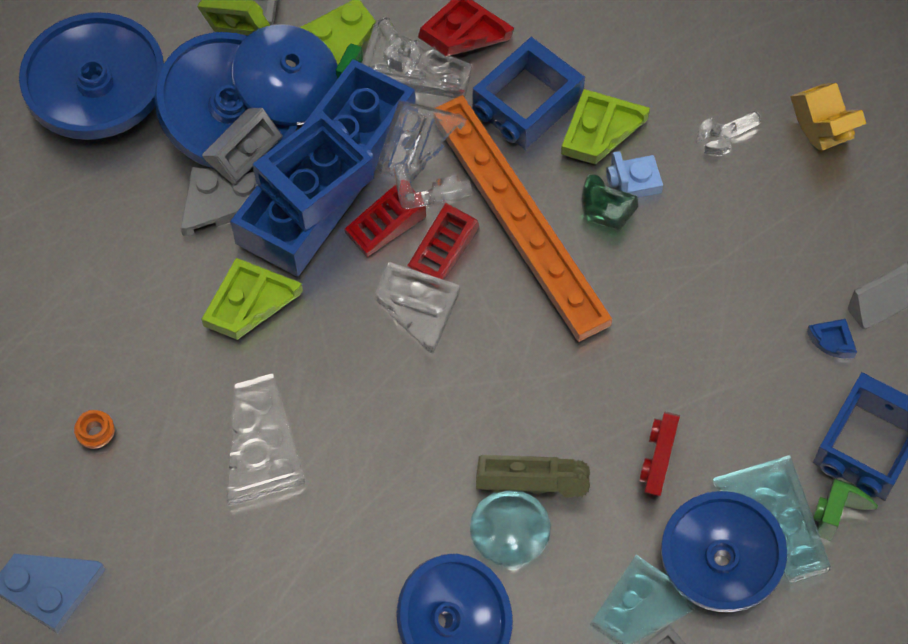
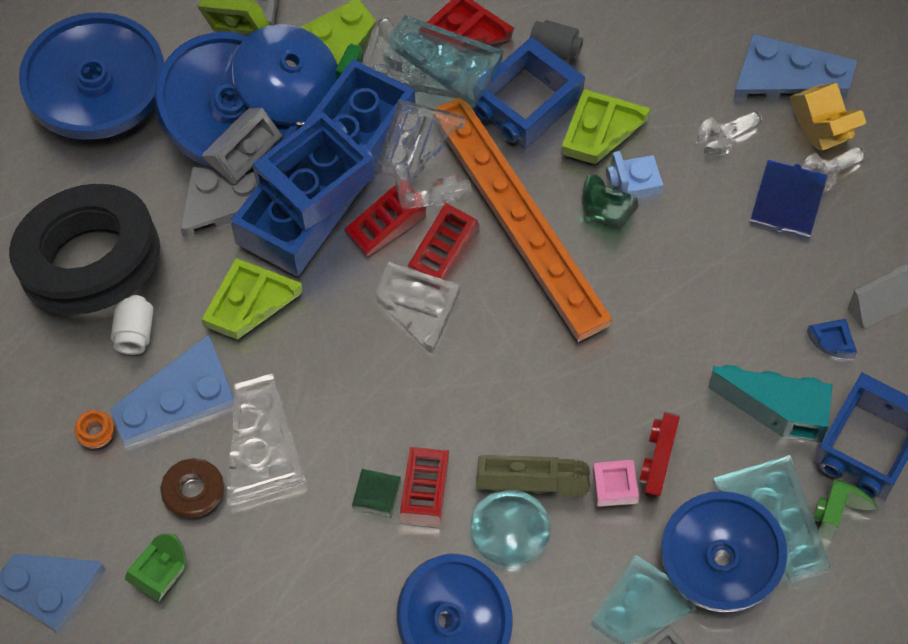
none -> black tyre [9,184,160,315]
none -> medium blue wing [110,335,236,447]
none -> white brick [111,295,153,355]
none -> bright green plate [125,533,186,602]
none -> reddish brown piece [160,458,224,518]
none -> clear green tile [352,468,401,518]
none -> clear light blue wing [389,15,504,108]
none -> red slope [400,447,449,528]
none -> dark grey brick [530,20,583,63]
none -> bright pink tile [592,460,639,507]
none -> teal slope [708,365,832,443]
none -> medium blue wing [734,34,857,98]
none -> clear blue piece [750,160,828,237]
none -> clear bar [800,146,866,192]

